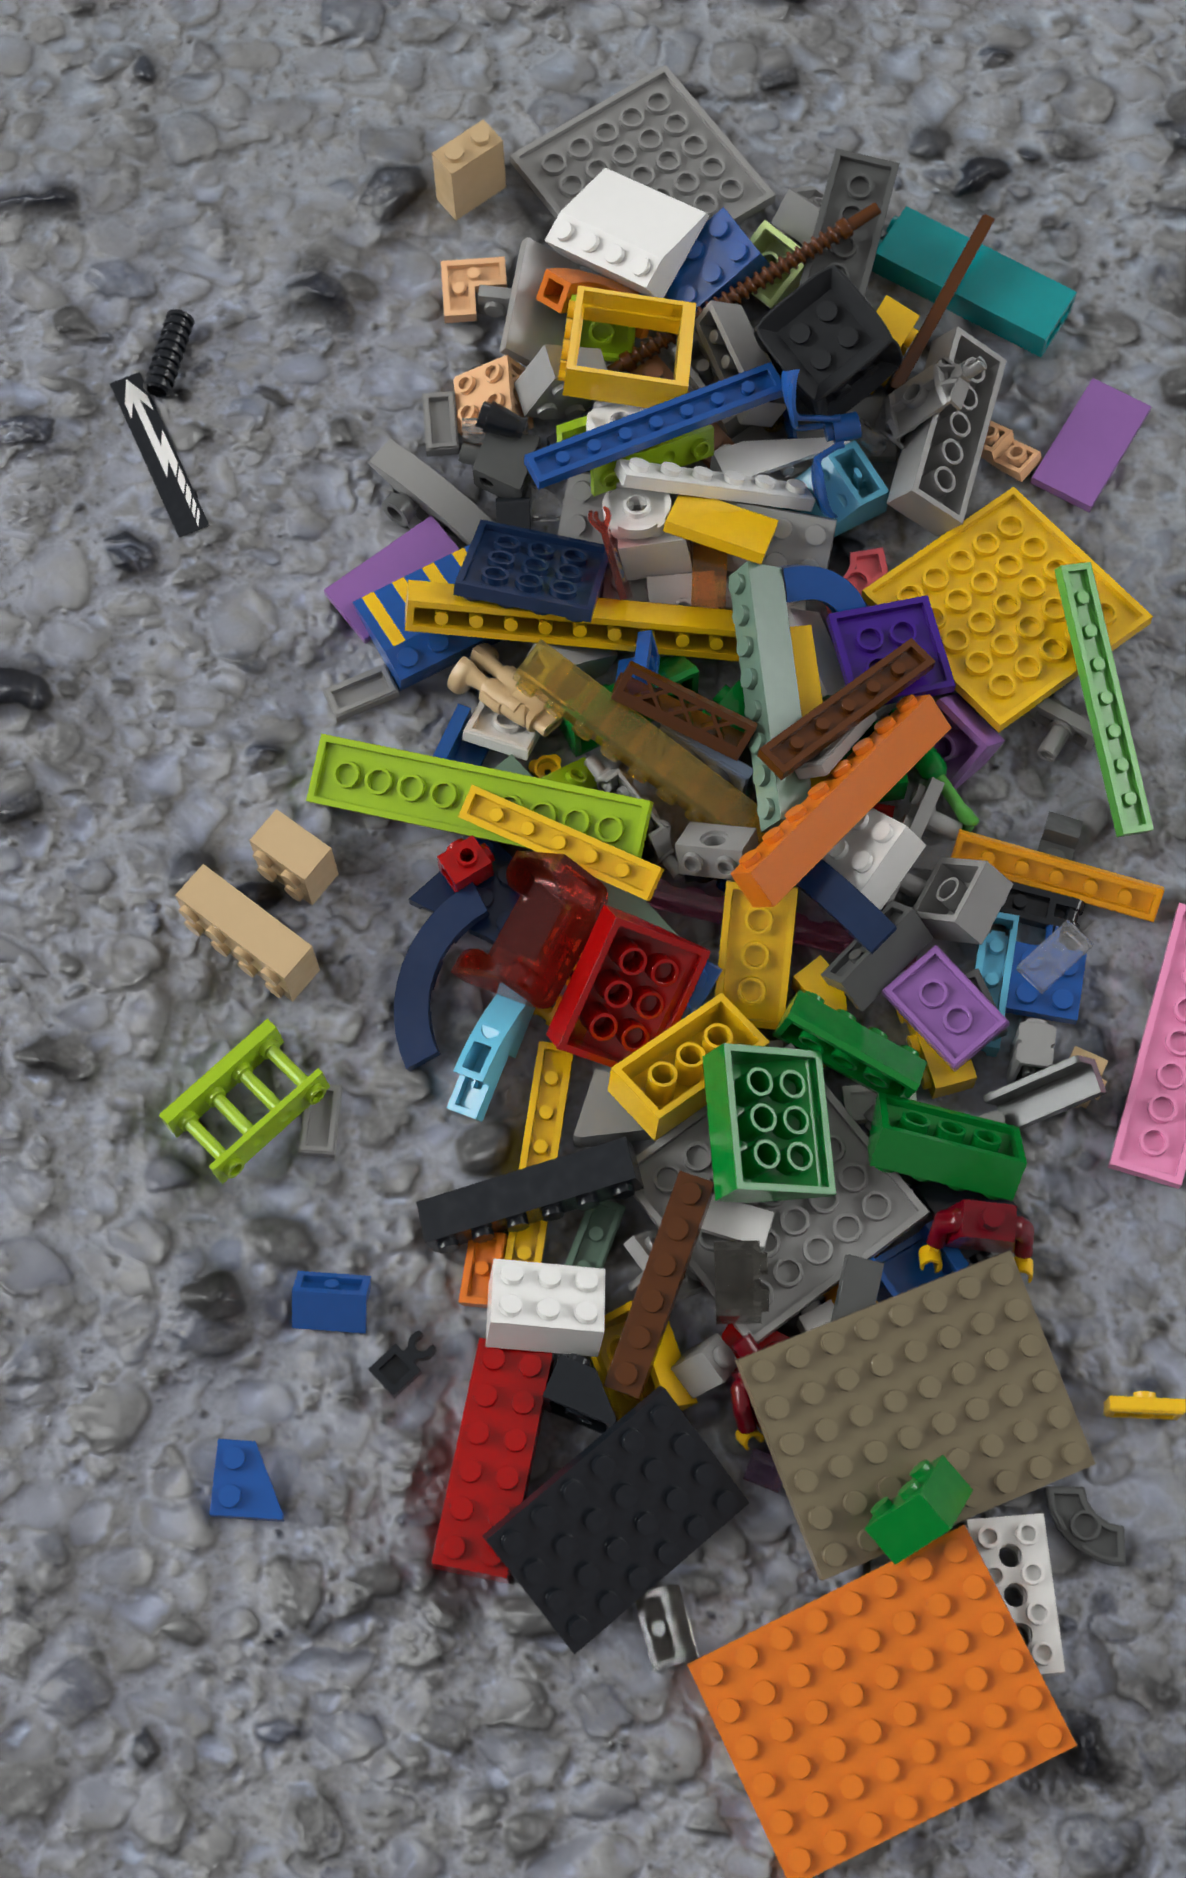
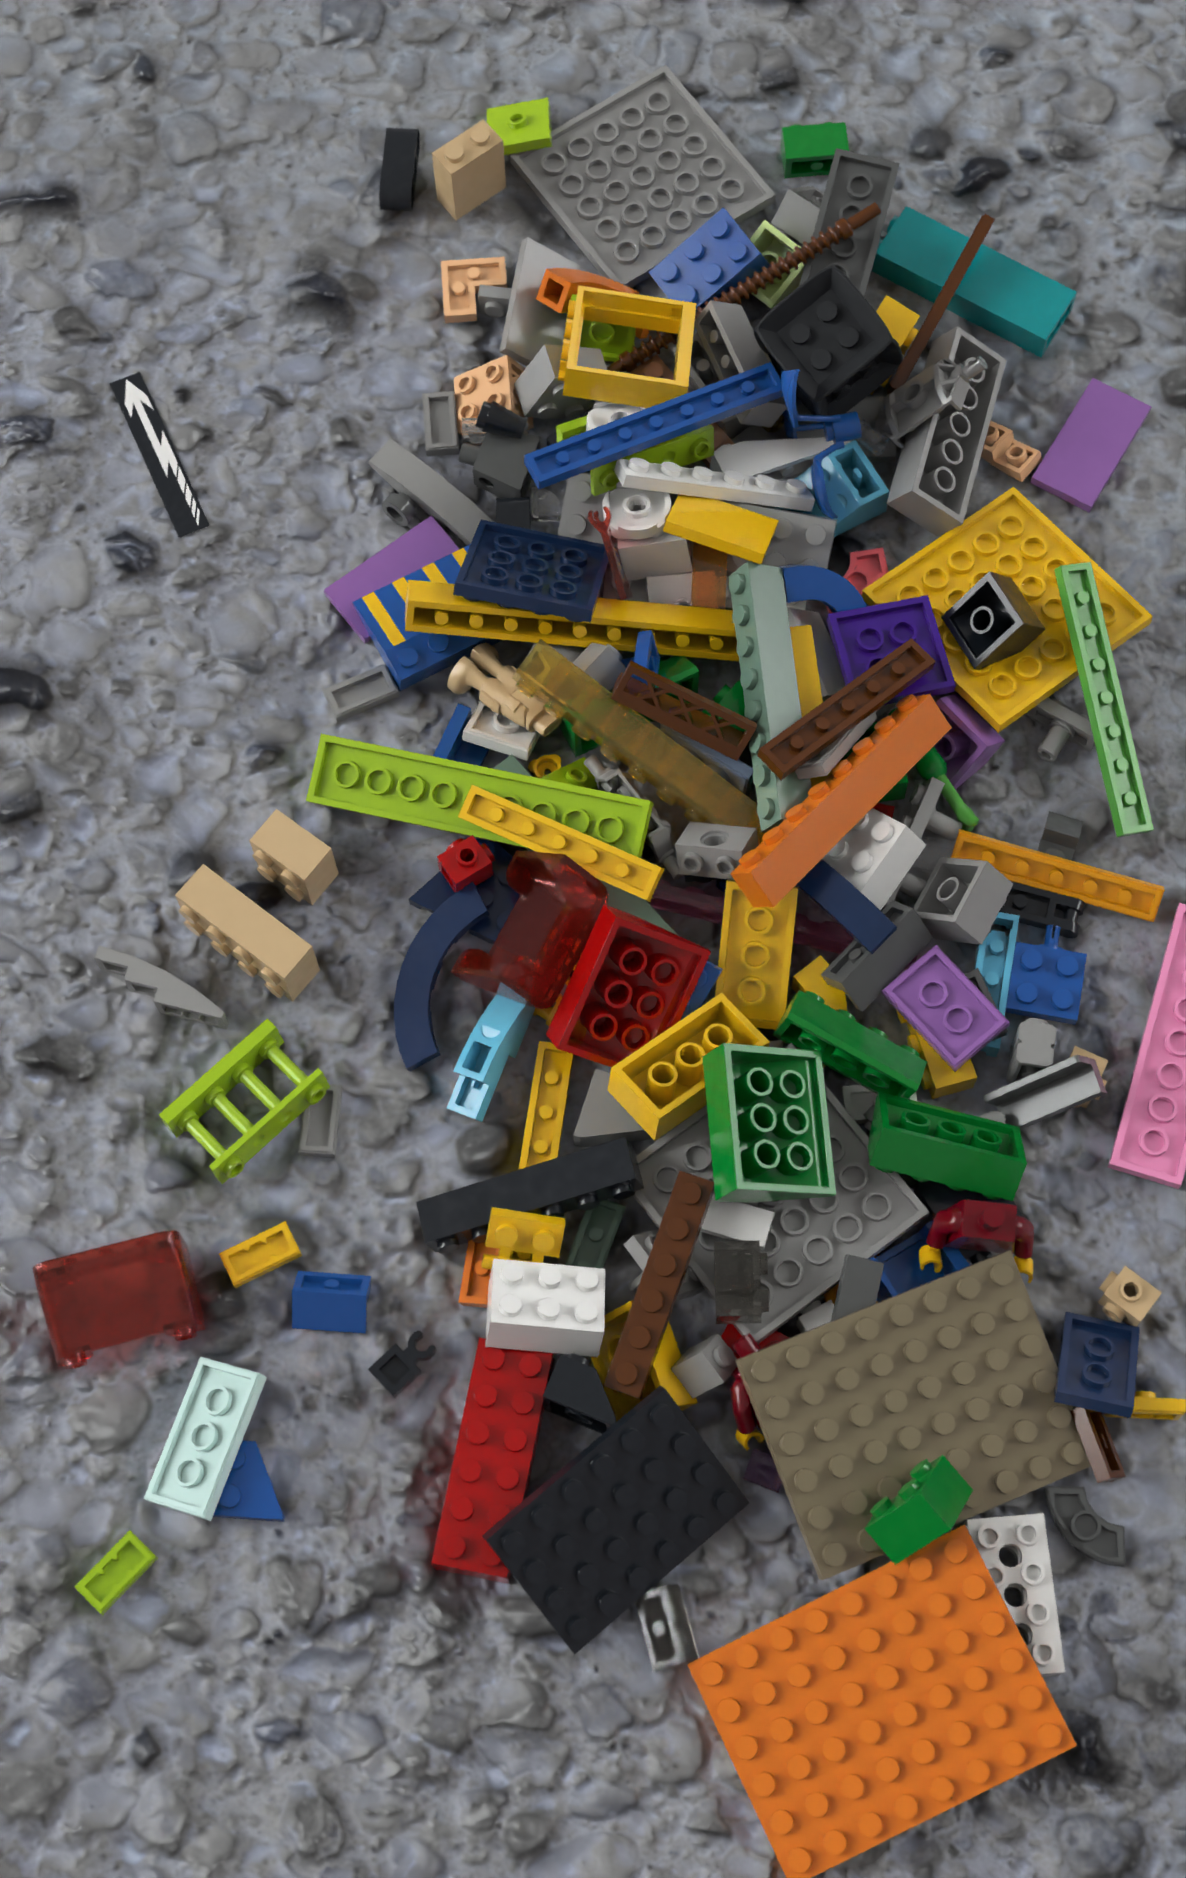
black piece [143,309,195,398] -> none
white slope [544,168,709,298] -> none
clear plate [1016,919,1094,994] -> none
none -> clear red windscreen [33,1230,205,1369]
none -> lime plate [74,1530,158,1615]
none -> light grey slope [94,945,229,1029]
none -> light aqua tile [144,1357,267,1521]
none -> yellow plate [219,1221,302,1289]
none -> black beam [379,127,420,211]
none -> yellow plate [481,1207,565,1270]
none -> lime plate [487,97,552,155]
none -> light grey brick [564,642,626,700]
none -> green brick [780,122,849,178]
none -> black slope [941,571,1045,670]
none -> dark blue plate [1054,1312,1140,1418]
none -> reddish brown tile [1070,1407,1126,1484]
none -> tan brick [1098,1266,1162,1327]

